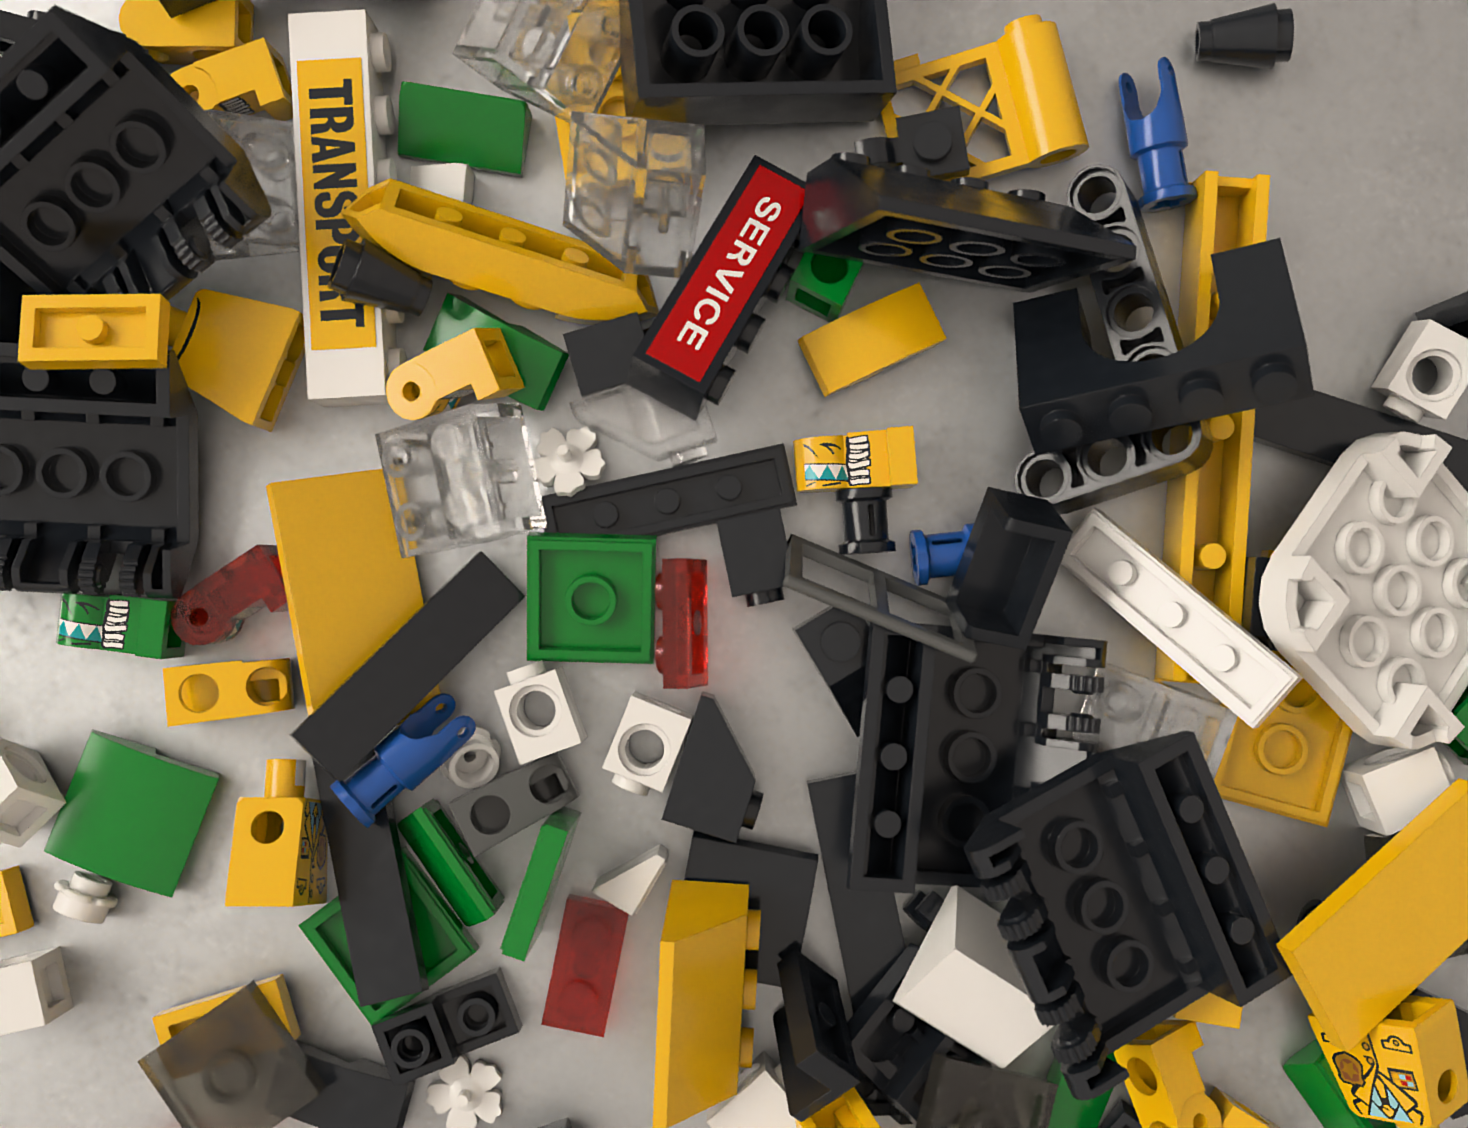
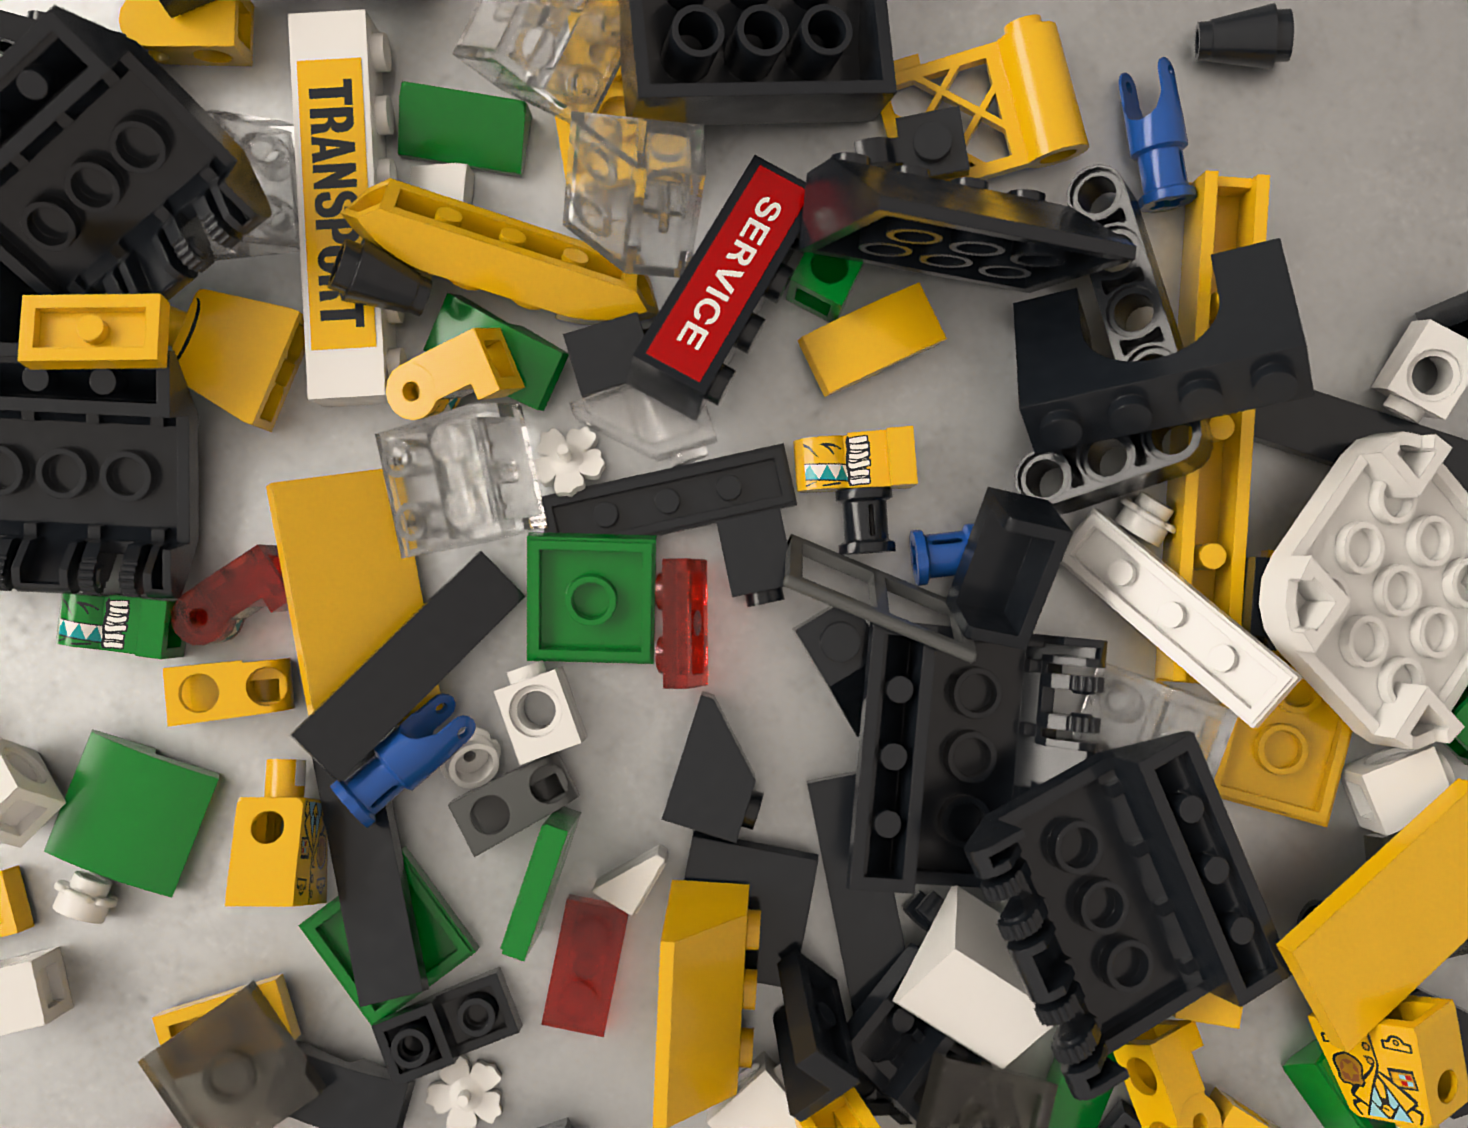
yellow leg [170,37,293,131] -> none
green slope [397,798,505,927] -> none
white brick [602,691,693,796] -> none
none -> white plate [1115,491,1176,547]

